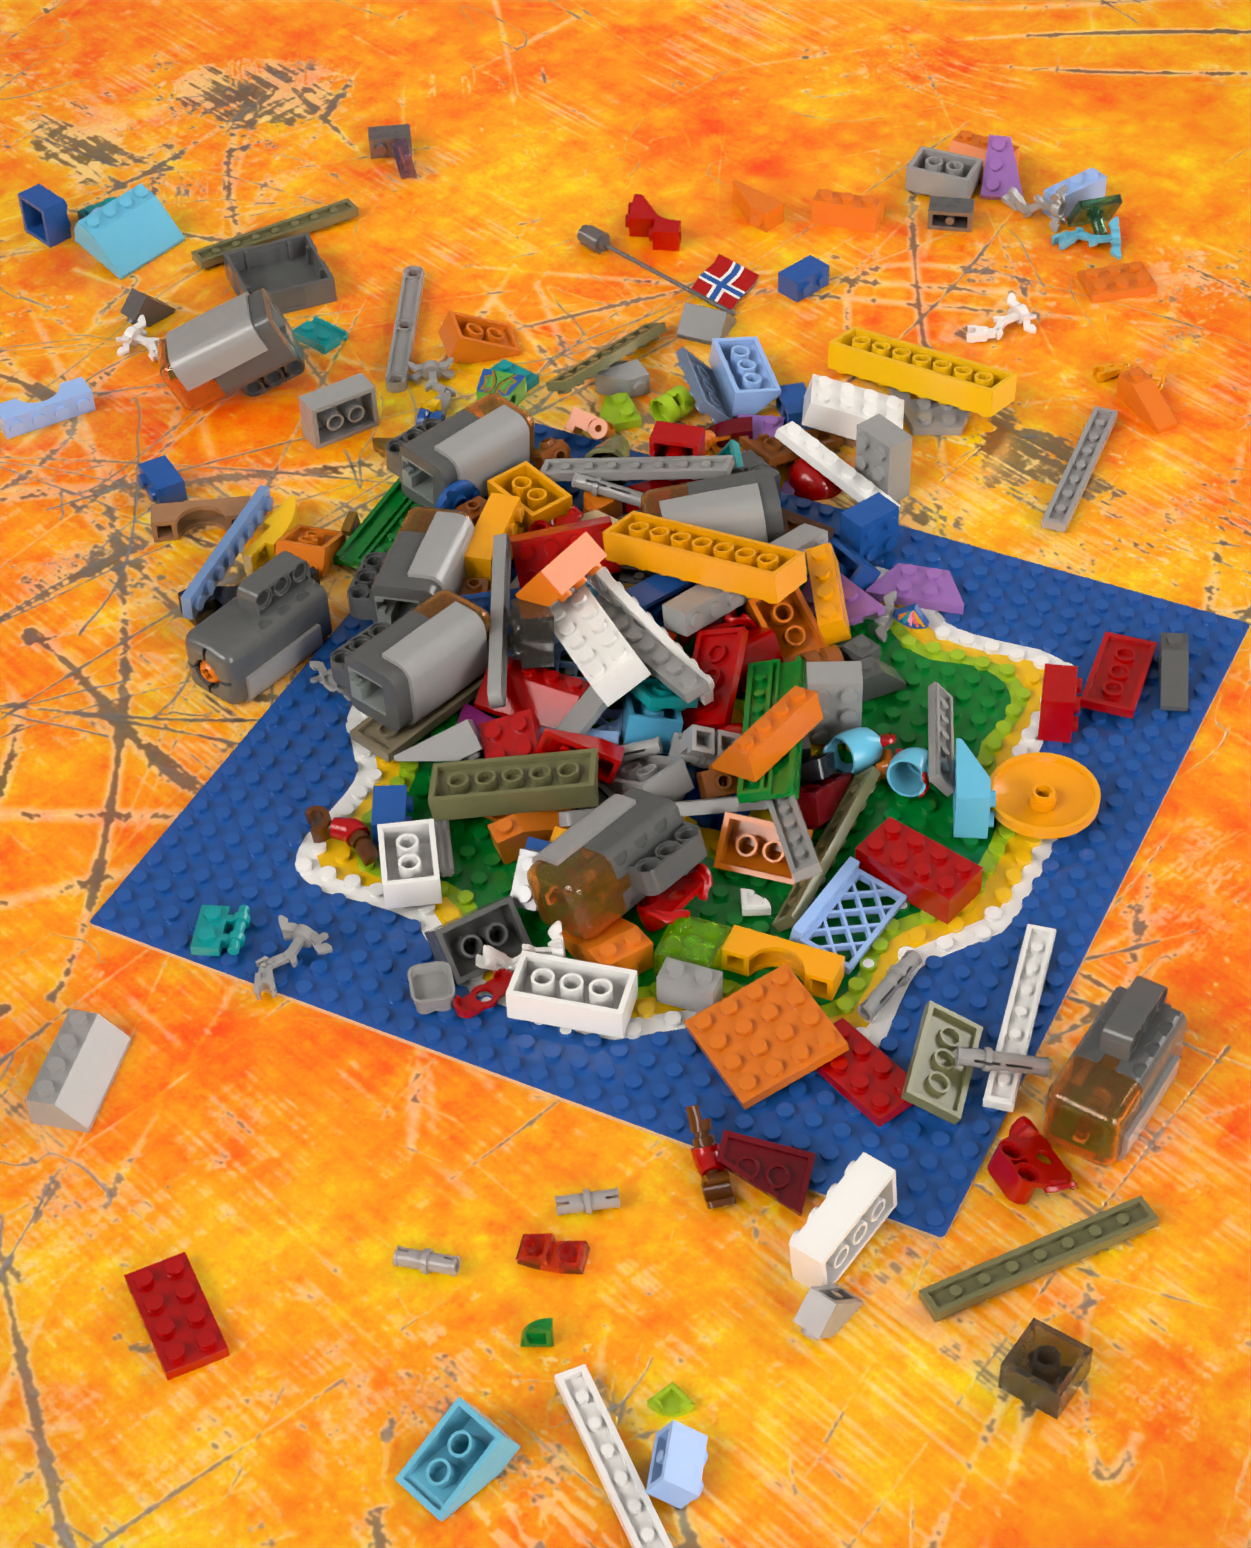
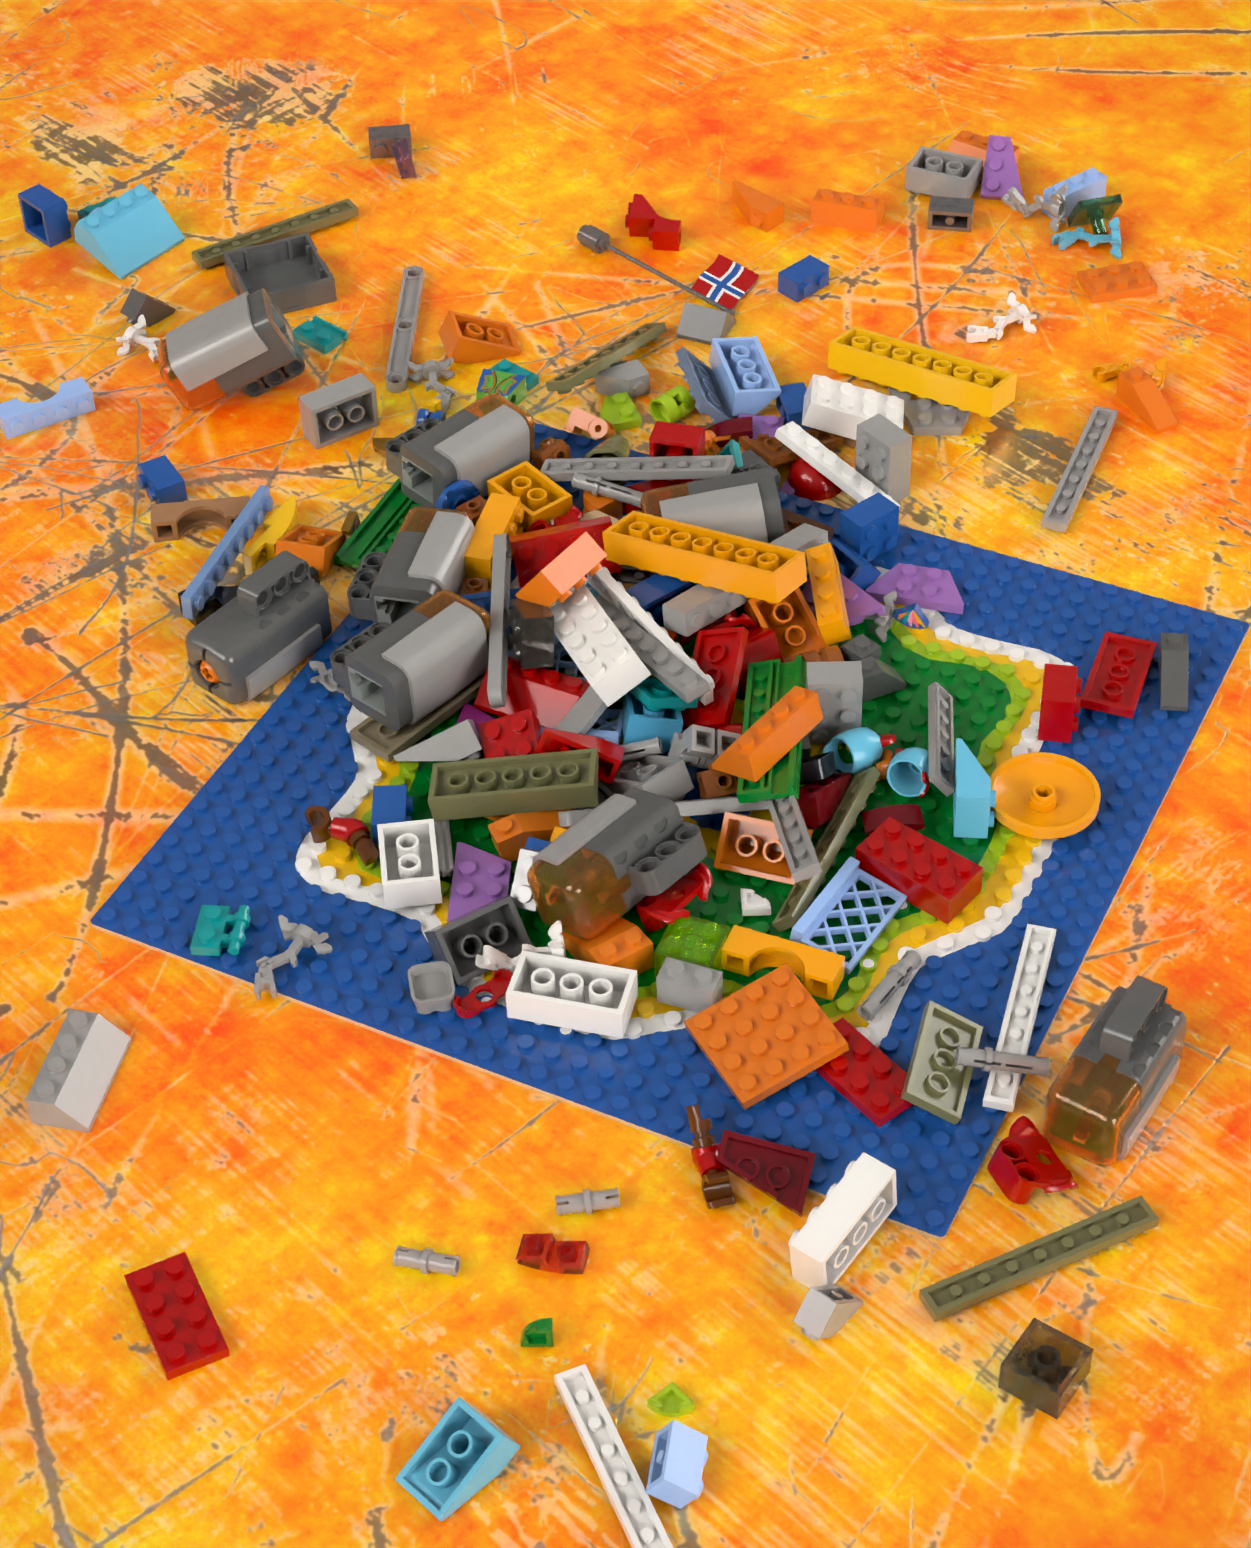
none -> medium lavender wing [447,842,512,922]
none -> dark red slope [861,804,925,837]

